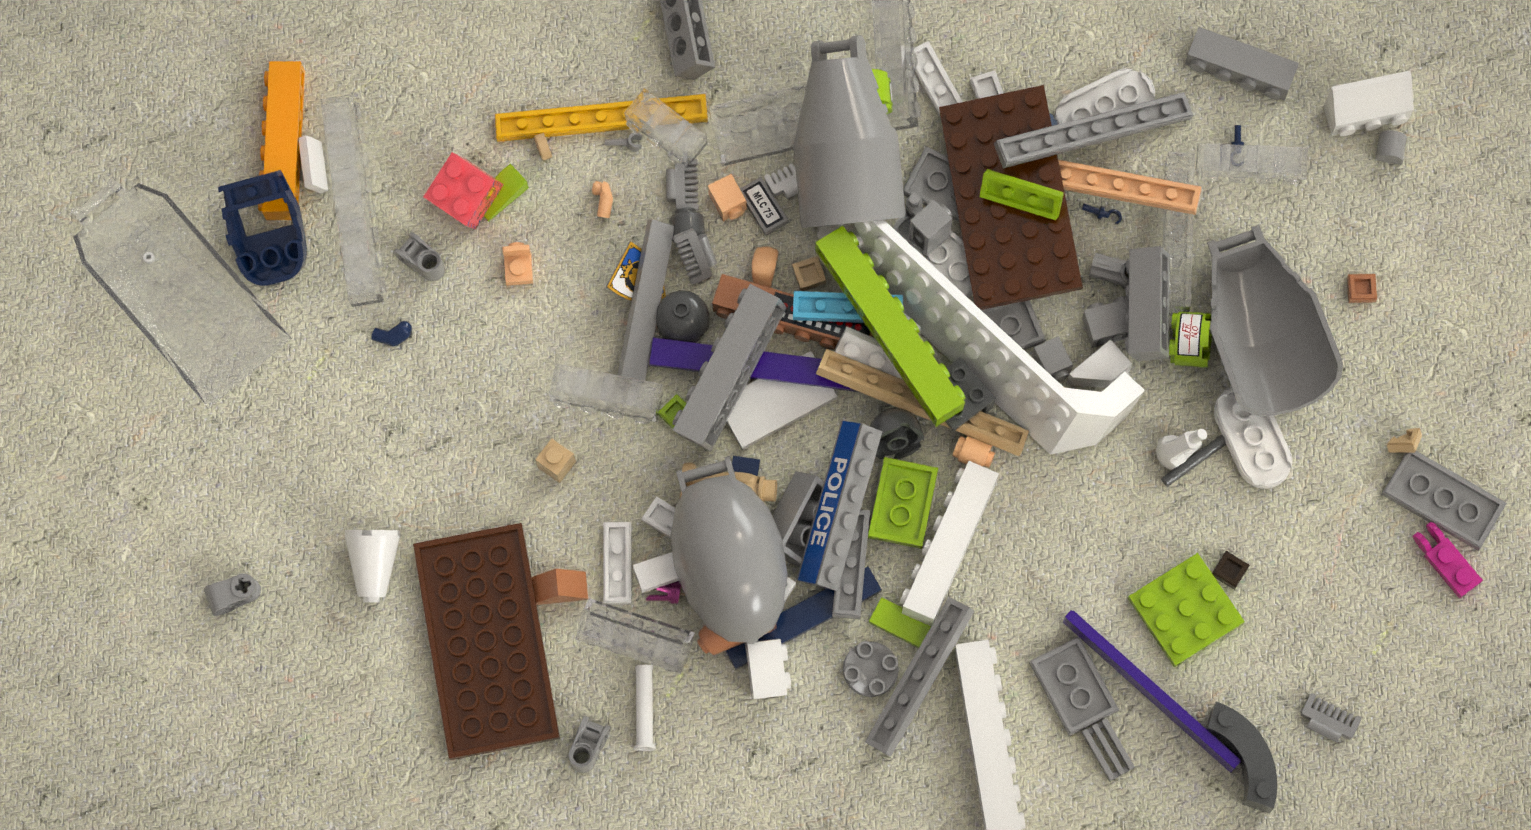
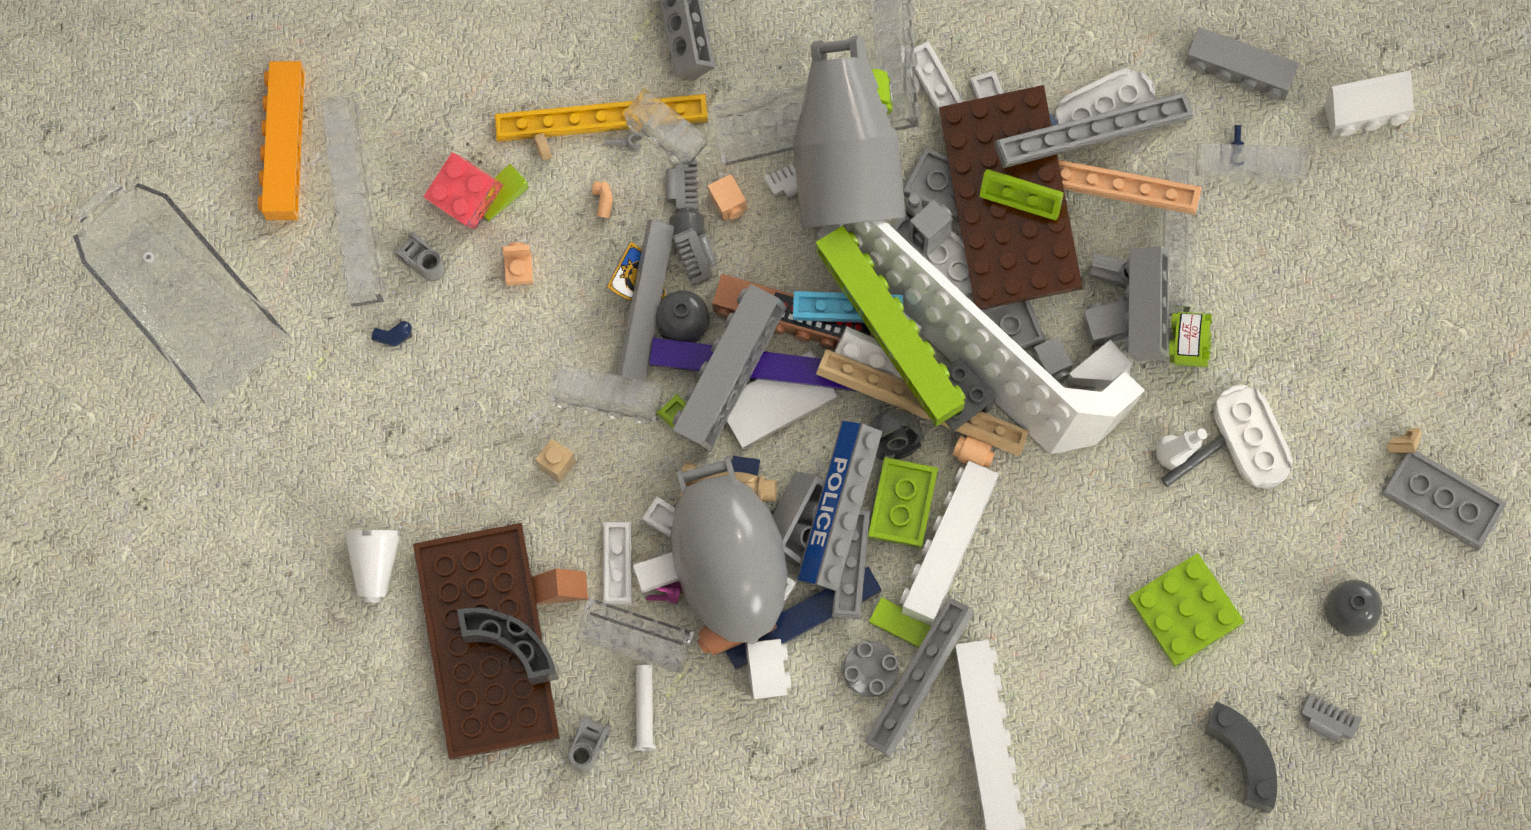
light grey piece [204,573,261,616] -> none
dark blue slope [218,170,307,286] -> none
white tile [298,135,328,194] -> none
tile [740,177,789,236] -> none
light nougat hair [752,246,779,288] -> none
tan plate [792,256,826,291] -> none
light grey tile [1029,636,1119,736] -> none
dark purple tile [1063,610,1241,773] -> none
dark blue hand [1081,204,1122,224] -> none
light grey tile [1082,718,1135,782] -> none
light grey windscreen [1207,225,1343,416] -> none
dark brown tile [1212,551,1250,590] -> none
nougat tile [1347,274,1377,303] -> none
light grey brick [1375,130,1407,165] -> none
dark pink hinge [1413,522,1483,598] -> none
none -> dark grey brick [457,608,559,685]
none -> dark grey cylinder [1325,580,1382,637]

